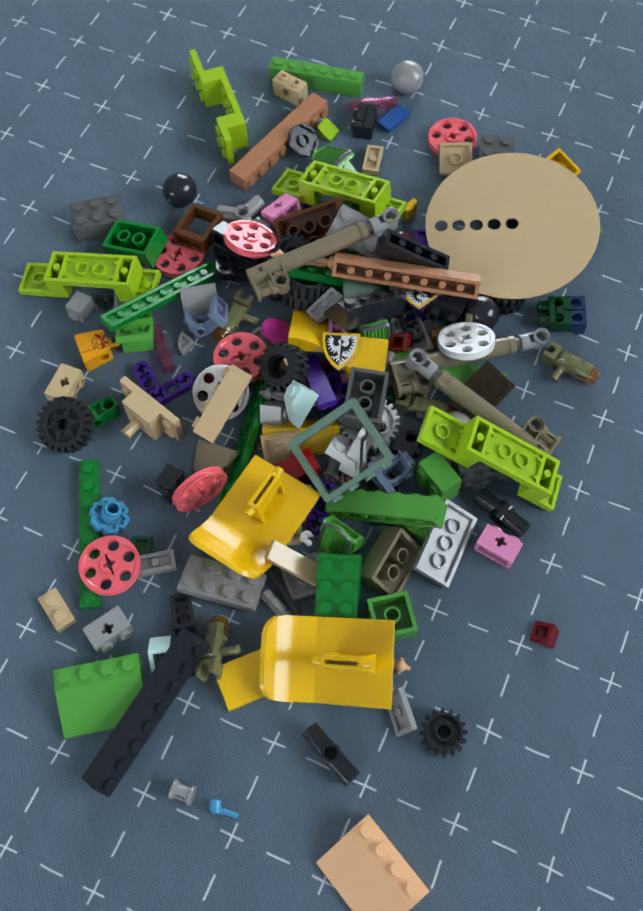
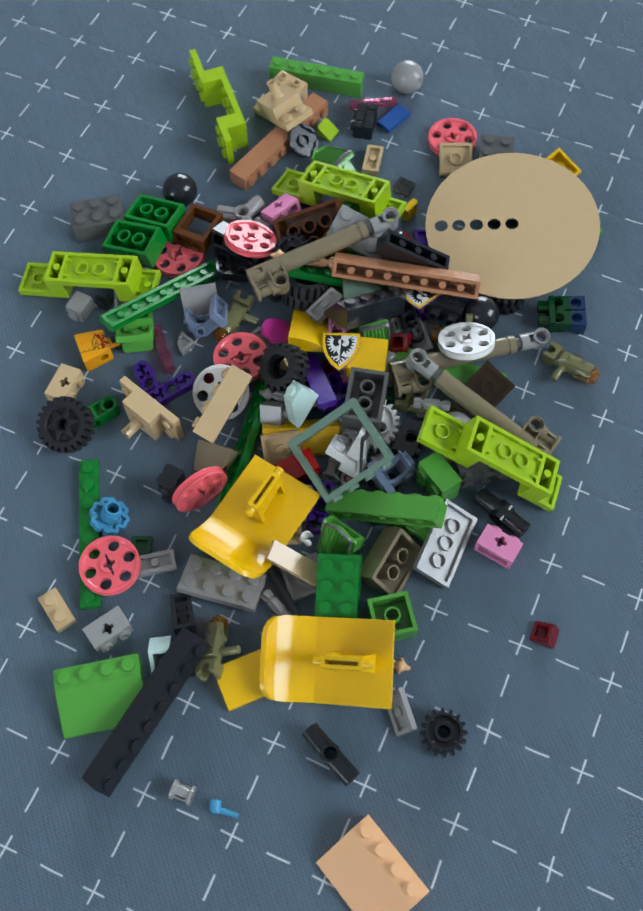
none -> green brick [123,194,186,242]
none -> tan brick [253,79,313,131]
none -> clear smoke tile [393,177,415,198]
none -> light grey axle [413,397,451,411]

